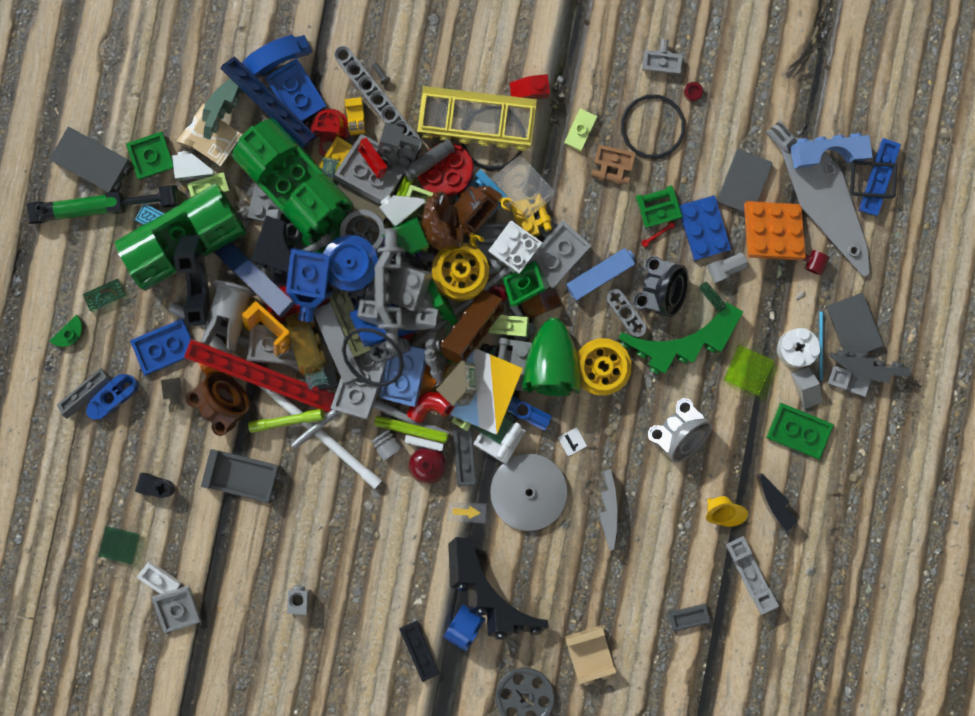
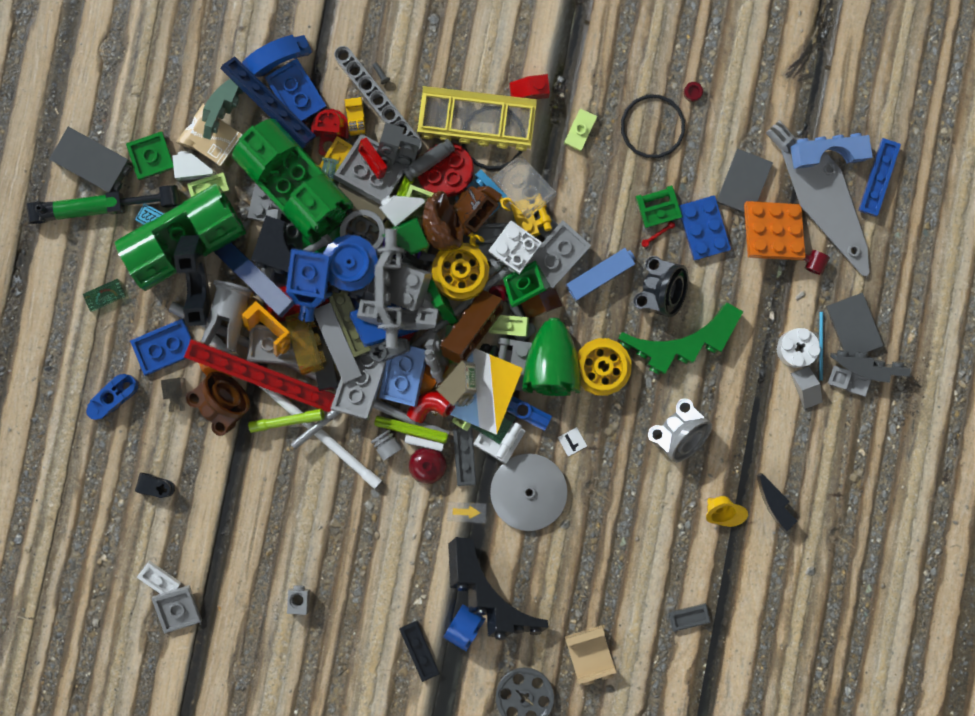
green plate [49,315,83,347] -> none
dark grey plate [57,368,111,419] -> none
clear green piece [98,526,140,564] -> none
dark grey panel [201,449,282,504] -> none
clear light blue bush [305,368,329,390] -> none
black piece [342,328,404,386] -> none
medium nougat plate [591,144,636,185] -> none
light grey slope [598,469,617,551] -> none
light grey beam [606,289,646,338] -> none
light grey plate [642,39,683,75] -> none
clear green axle [699,282,727,312] -> none
light grey piece [707,252,748,283] -> none
clear neon green plate [723,345,774,396] -> none
light grey slope [726,536,779,615] -> none
green tile [766,403,834,460] -> none
black piece [850,161,897,198] -> none

